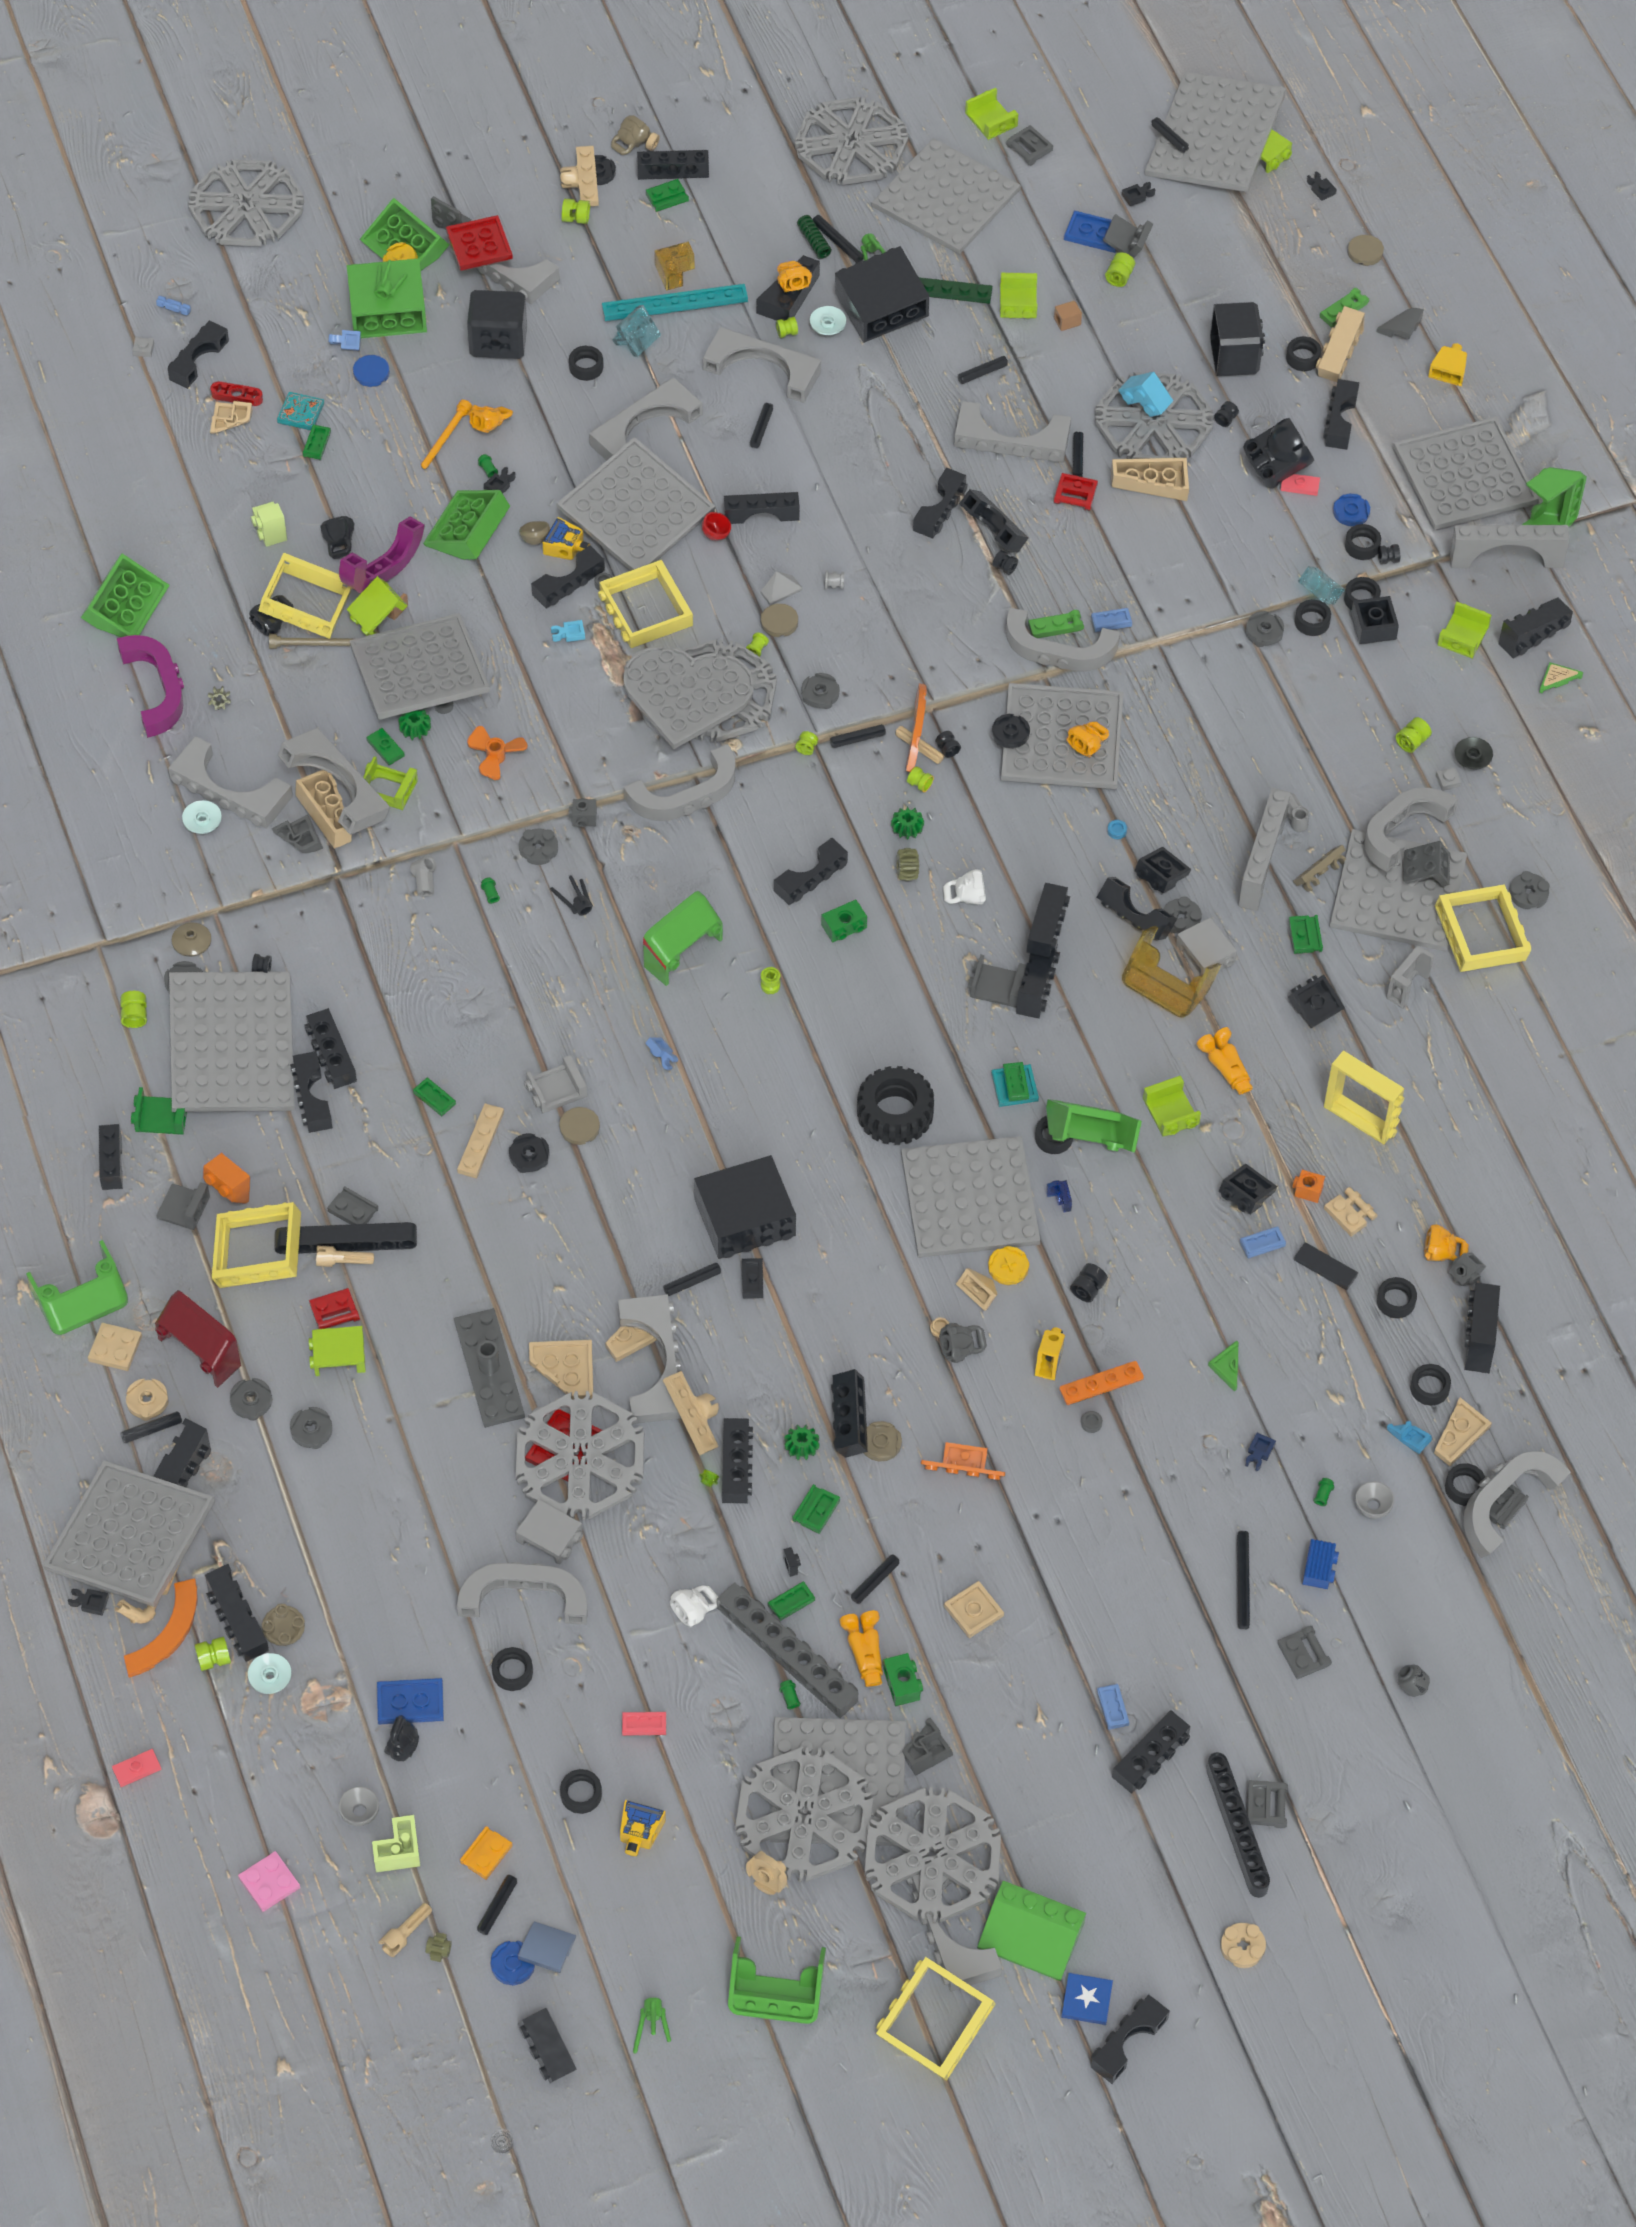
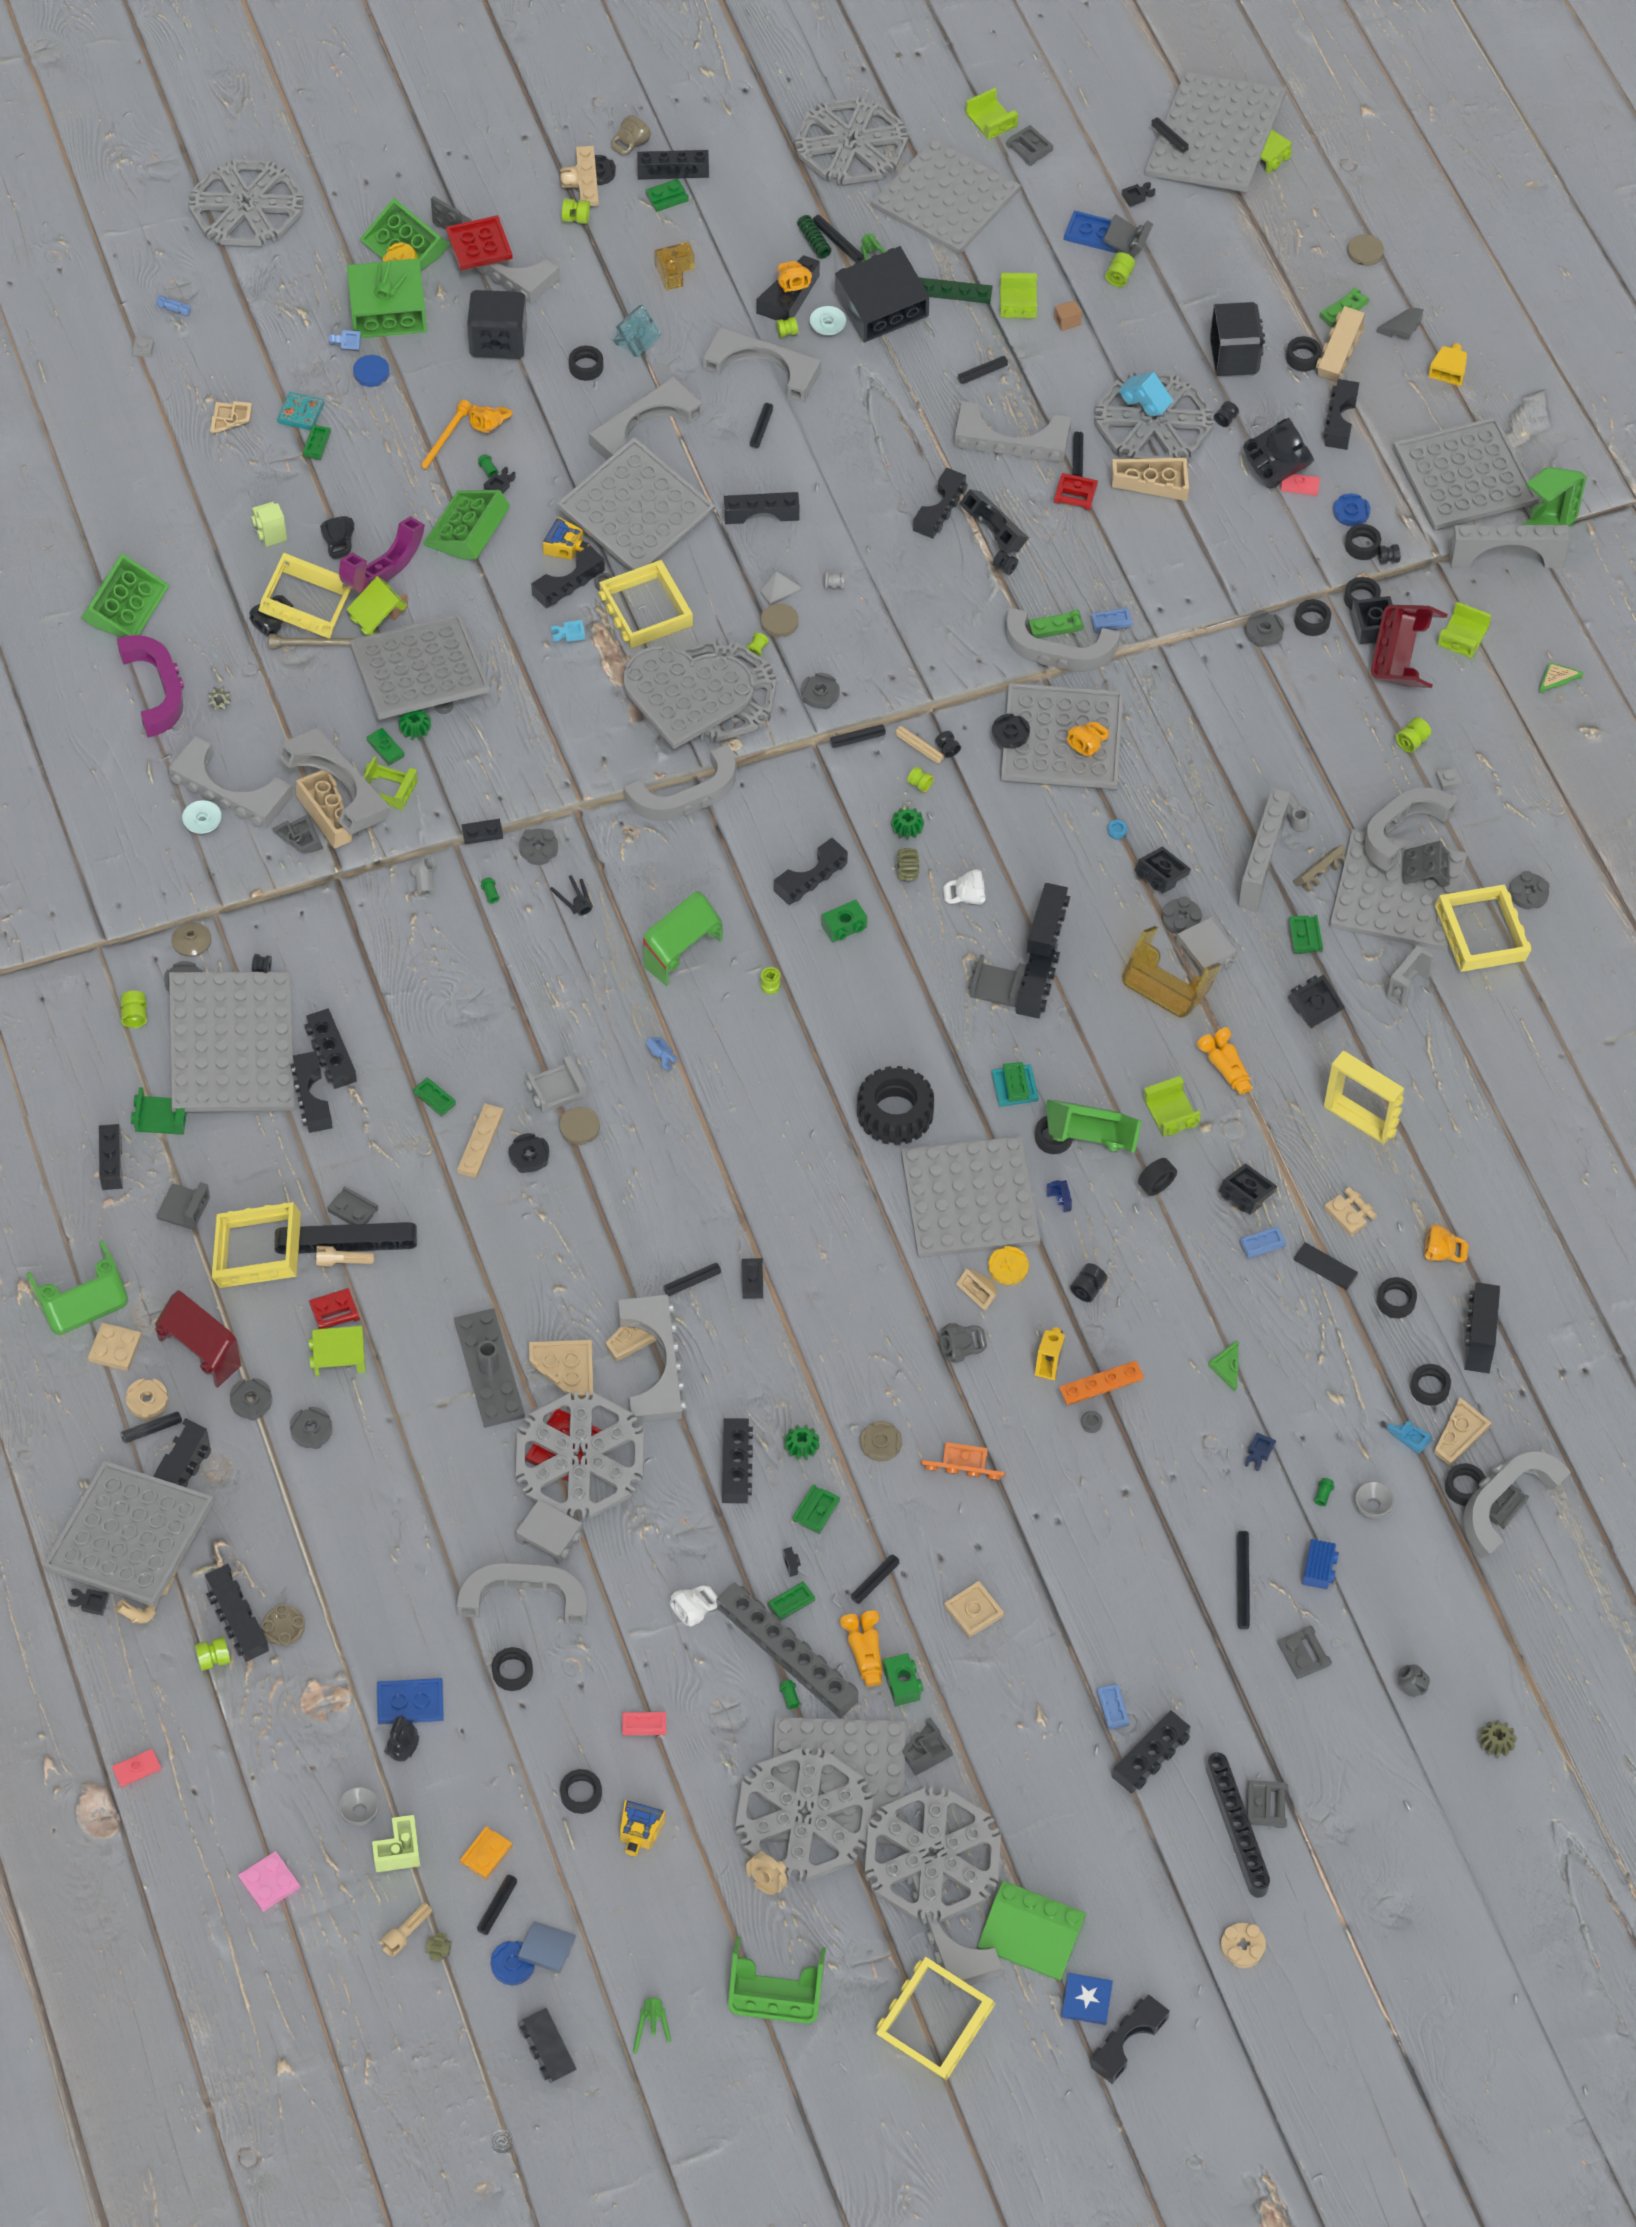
orange tile [124,1578,198,1678] -> none
black arch [167,320,229,389] -> none
orange slope [203,1152,250,1203] -> none
red beam [210,381,263,406] -> none
light aqua dish [248,1653,291,1694] -> none
orange piece [467,726,528,780] -> none
dark tan piece [519,521,550,545] -> none
dark grey brick [569,798,597,827] -> none
teal plate [602,284,748,321] -> none
tan tile [645,132,660,151] -> none
tan plate [663,1371,719,1455] -> none
black brick [694,1155,796,1259] -> none
clear neon green plate [699,1469,719,1487] -> none
red piece [702,512,731,540] -> none
lime wheel [795,731,818,755] -> none
black brick [831,1369,868,1458] -> none
orange tile [905,683,927,772] -> none
tan plate [930,1317,949,1338] -> none
black arch [1096,877,1177,941] -> none
orange brick [1292,1169,1325,1203] -> none
clear light blue brick [1298,566,1345,605] -> none
black plate [1307,171,1337,201] -> none
dark grey brick [1449,1253,1486,1285] -> none
pearl dark grey dish [1454,737,1493,770] -> none
black wedge [1498,597,1573,659] -> none
none -> black plate [461,819,503,844]
none -> black tyre [1138,1158,1177,1196]
none -> dark red windscreen [1371,605,1448,688]
none -> olive gear [1479,1720,1517,1758]

